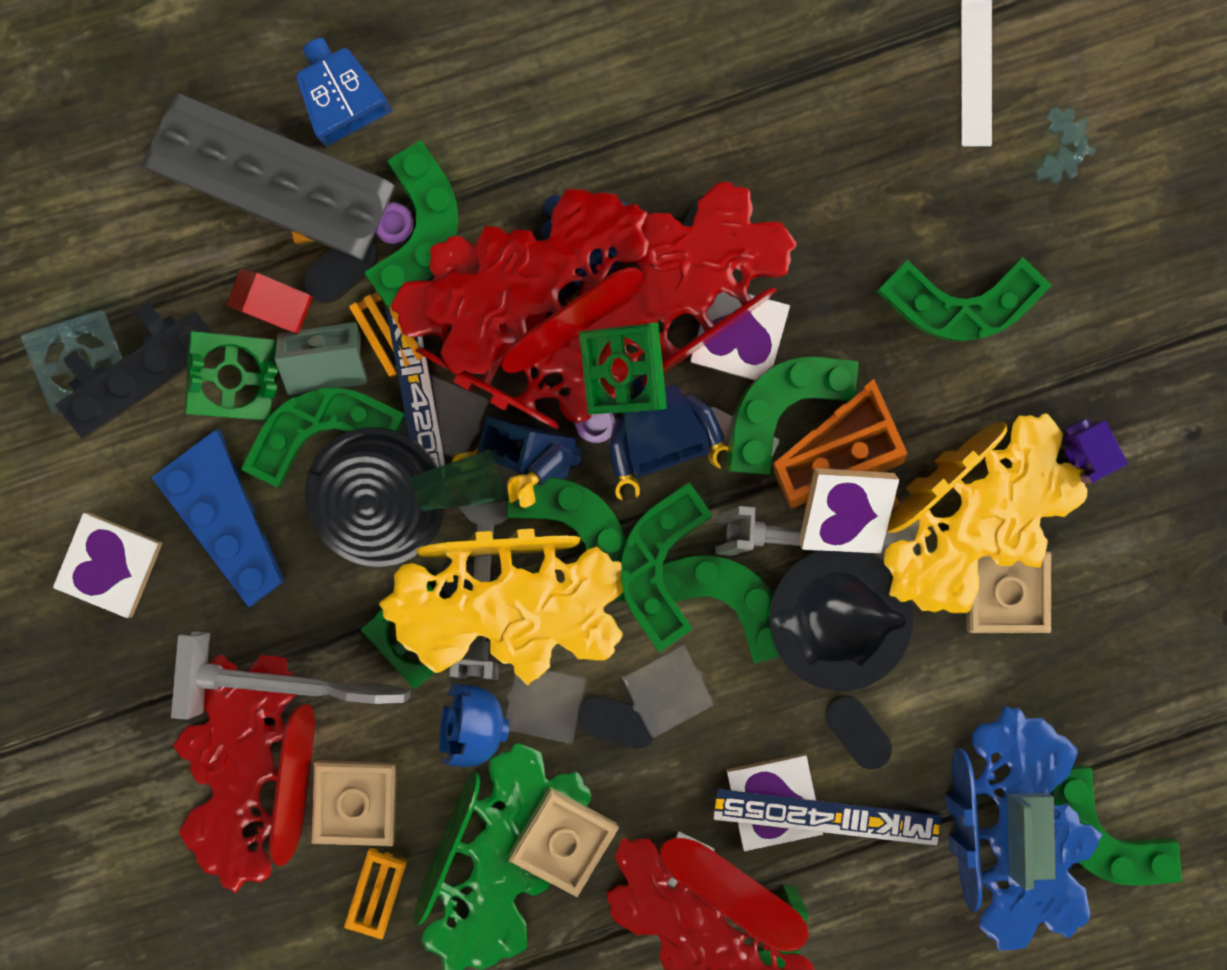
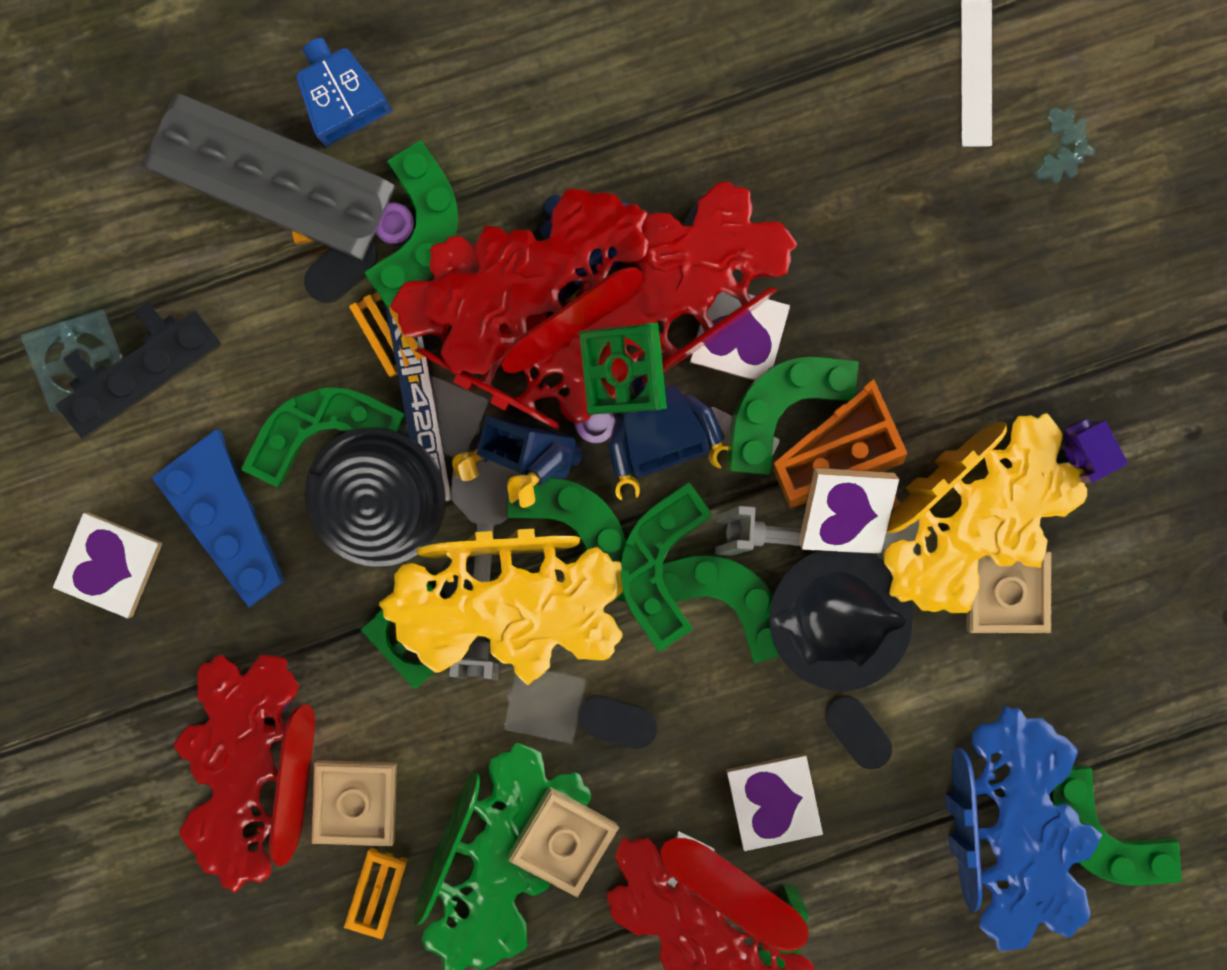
light grey piece [171,631,411,720] -> none
green piece [184,331,278,421] -> none
slope [226,269,313,334] -> none
sand green panel [275,322,367,395] -> none
clear green wing [409,449,507,511] -> none
blue cylinder [439,683,509,767] -> none
clear piece [622,645,714,738] -> none
sticker [714,789,941,845] -> none
green plate [876,257,1052,342] -> none
sand green panel [1007,793,1056,890] -> none

